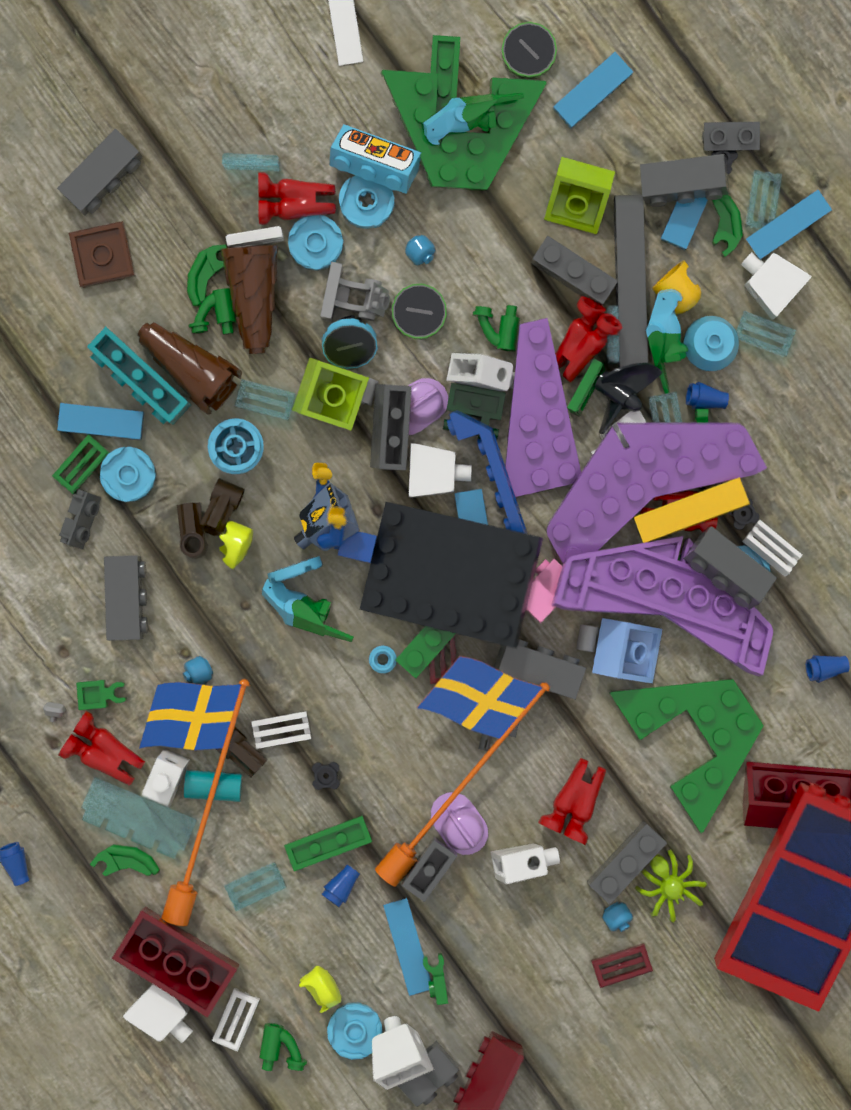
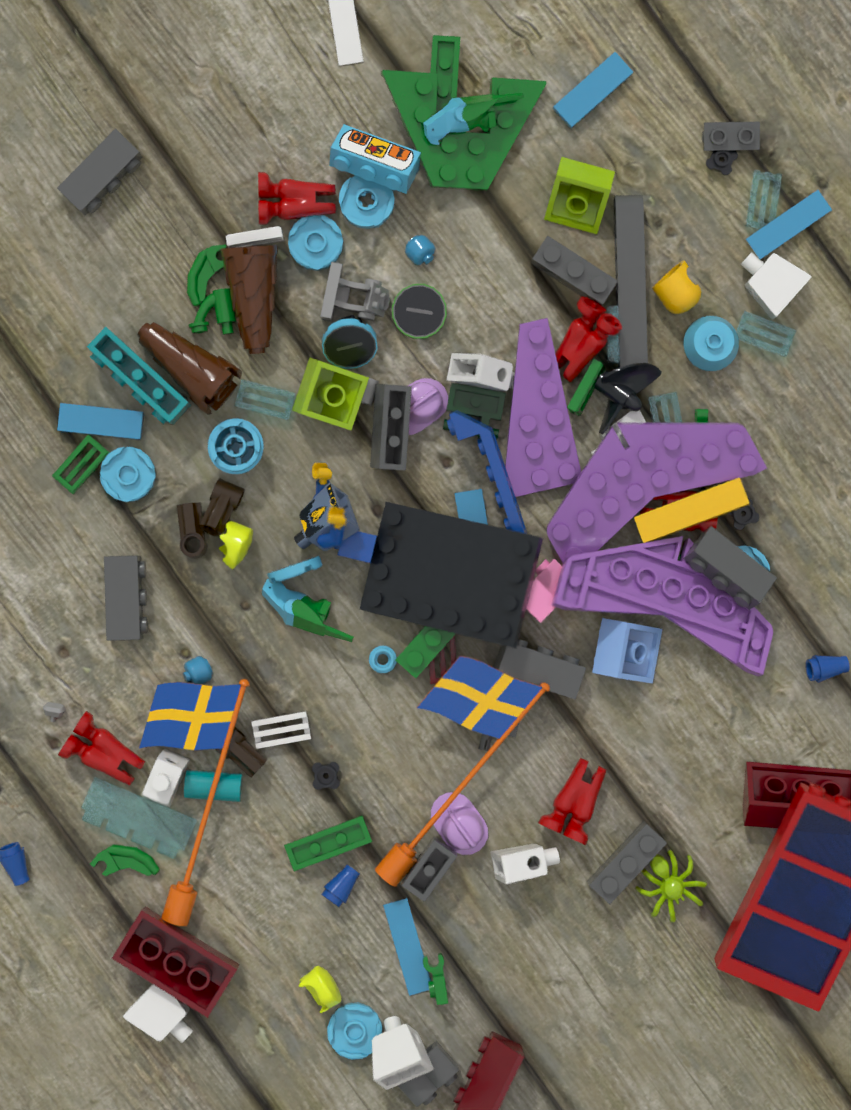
dark grey hinge [59,489,102,549] -> none
reddish brown tile [69,221,136,288] -> none
green plate [76,680,127,710] -> none
white tile [212,988,260,1052] -> none
clear light blue tile [222,153,280,172] -> none
clear light blue tile [224,862,287,911] -> none
green plant [259,1023,307,1071] -> none
white torso [409,443,472,498] -> none
green plant [472,305,520,352] -> none
black tile [501,22,557,78] -> none
light grey hinge [576,624,599,652] -> none
dark red tile [591,943,653,988] -> none
dark azure piece [602,902,633,932] -> none
green wing [609,679,764,833] -> none
dark grey brick [640,154,729,207] -> none
animal [646,289,689,394] -> none
dark azure tile [660,197,708,250] -> none
blue cone [686,382,729,409] -> none
green piece [712,195,743,258] -> none
white tile [742,520,802,577] -> none

